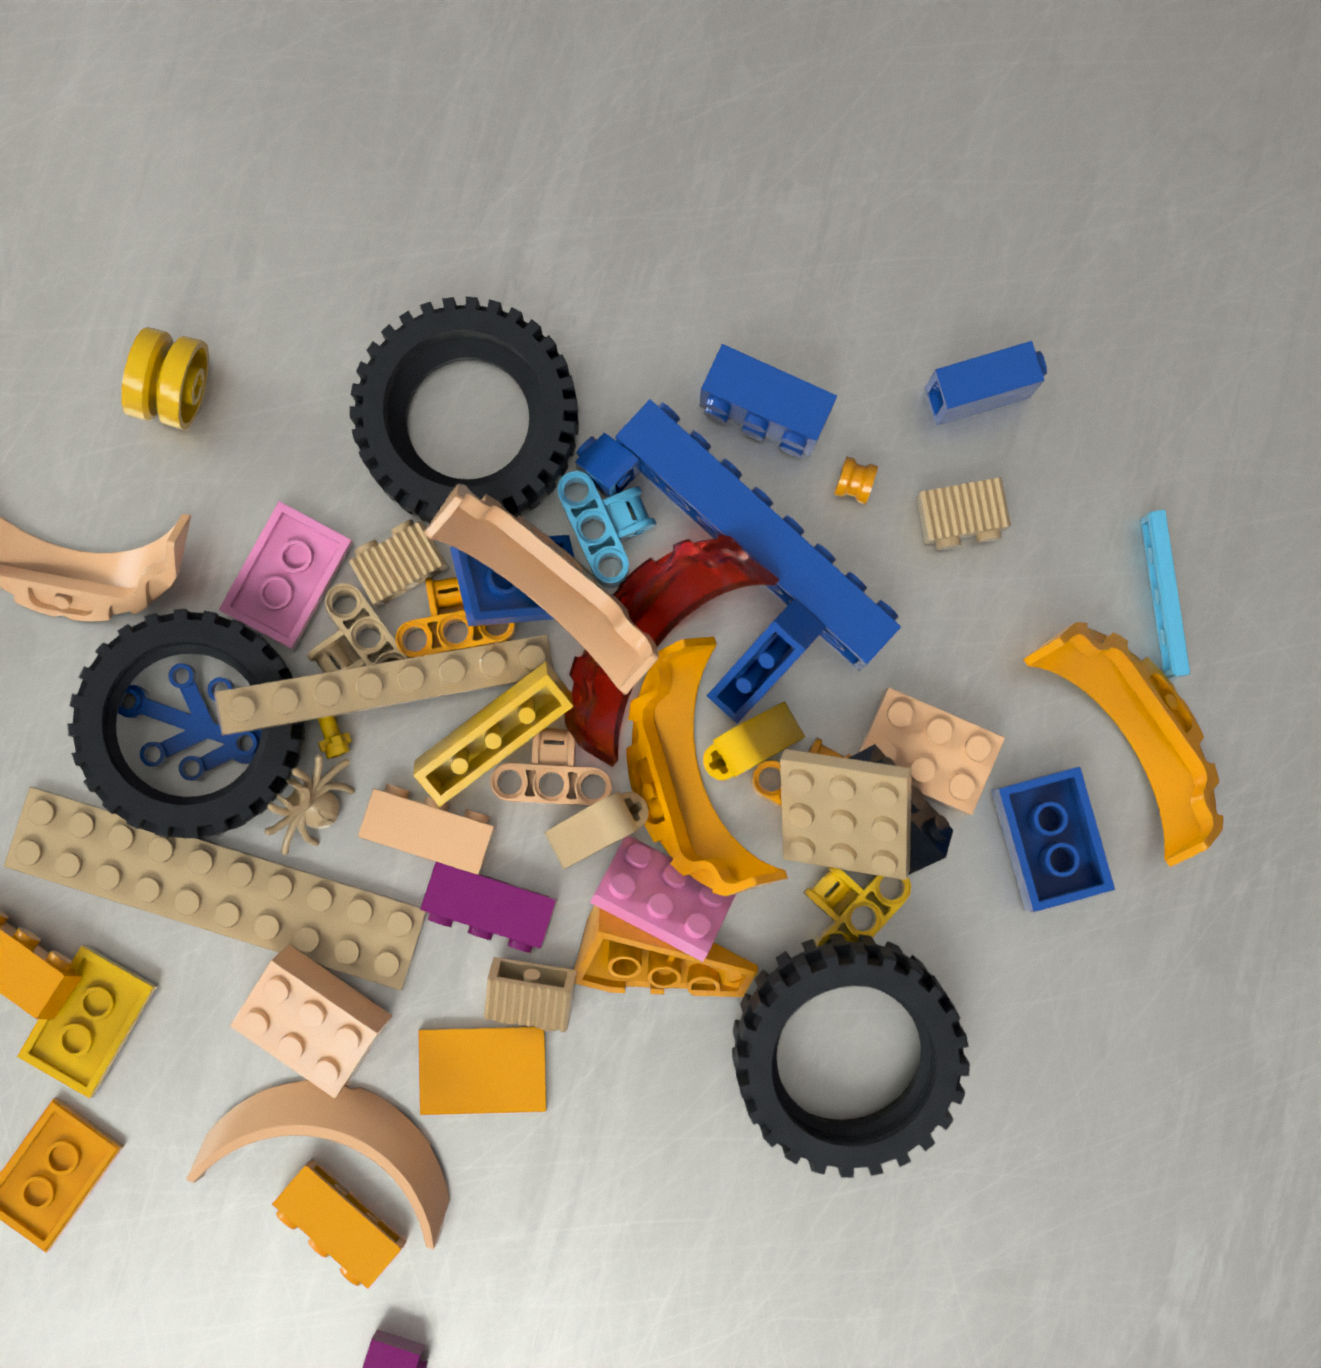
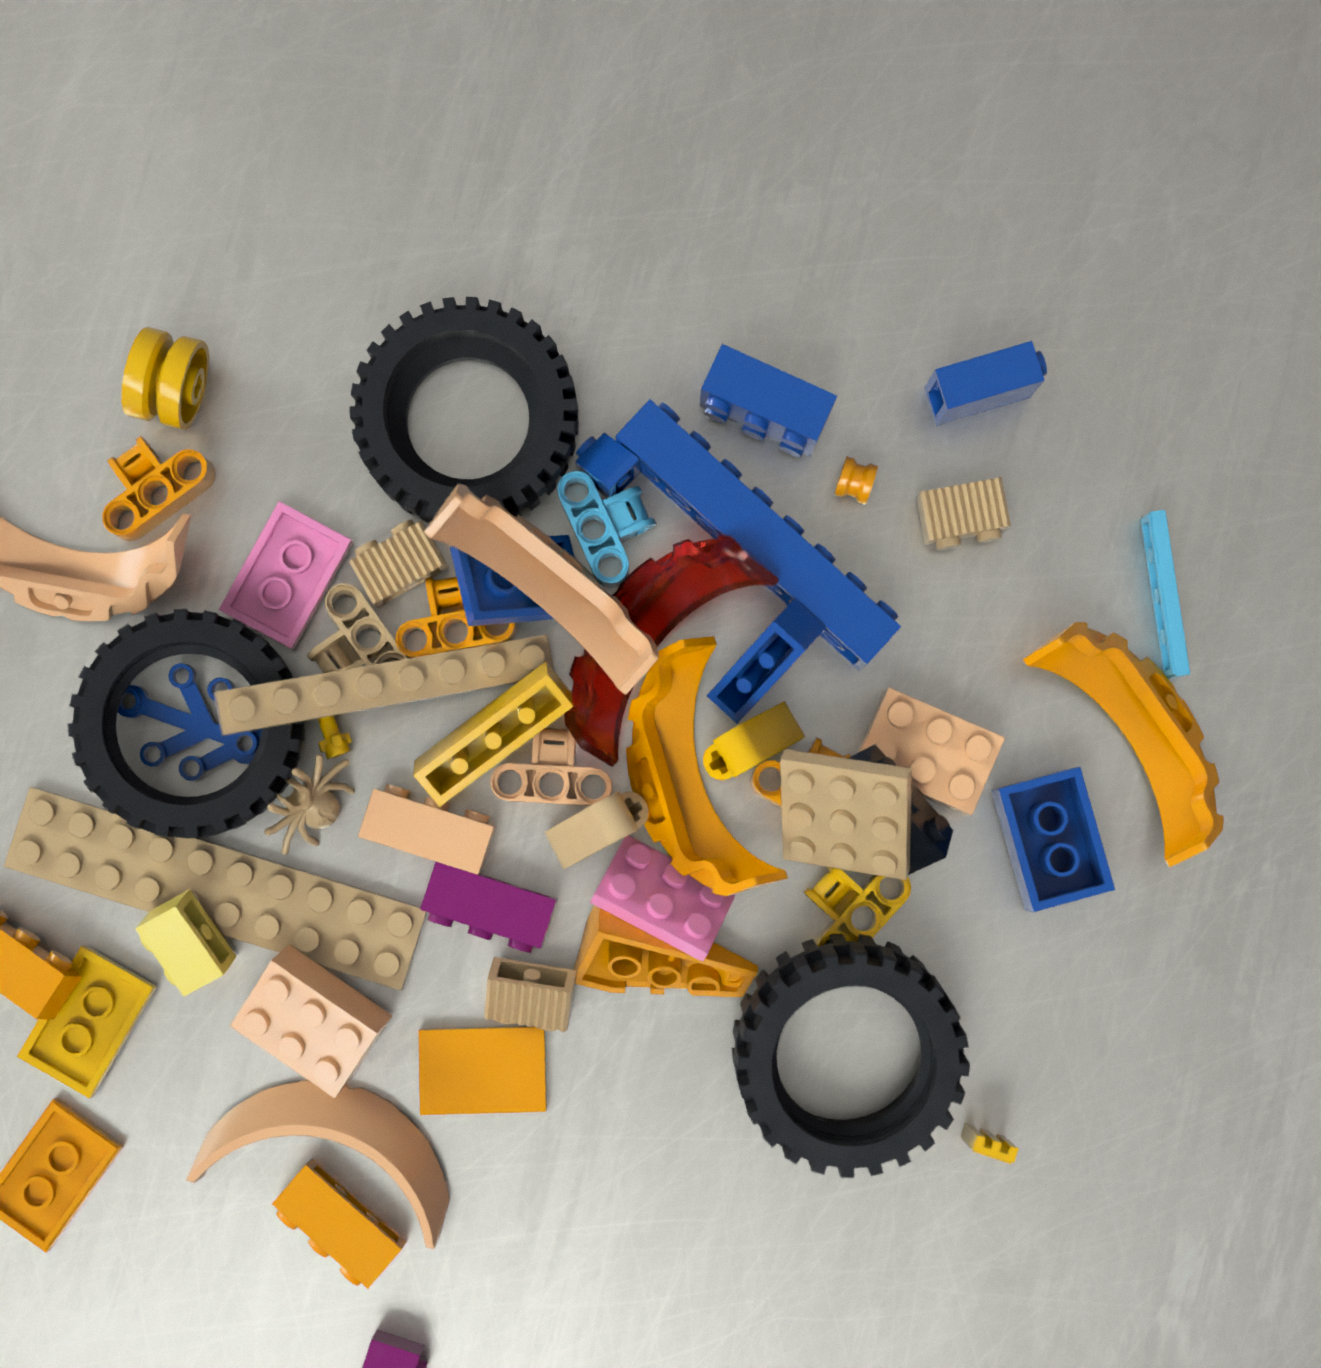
none -> light orange piece [102,436,216,541]
none -> light yellow brick [135,889,237,997]
none -> yellow tile [960,1123,1019,1164]

